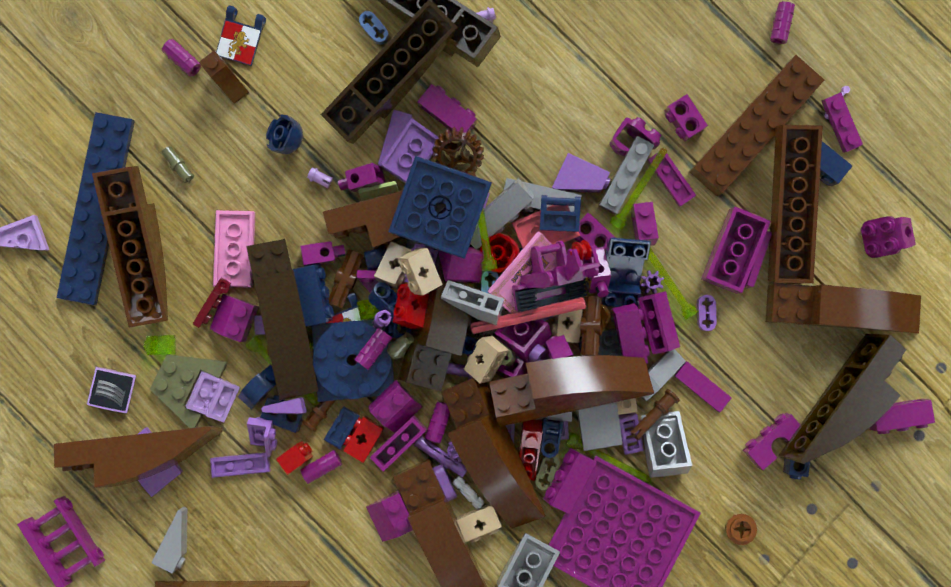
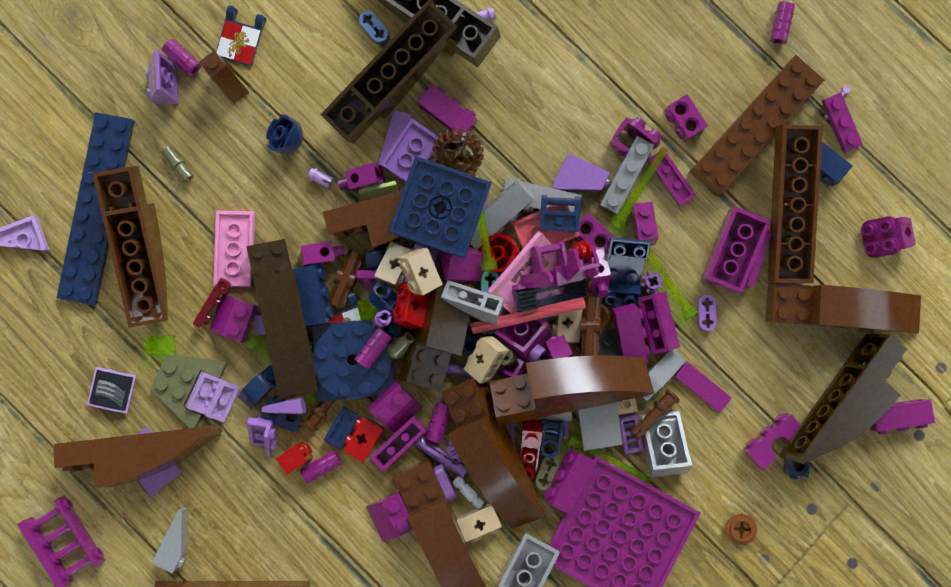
medium lavender tile [210,452,271,478] -> none
none -> medium lavender slope [146,50,179,105]

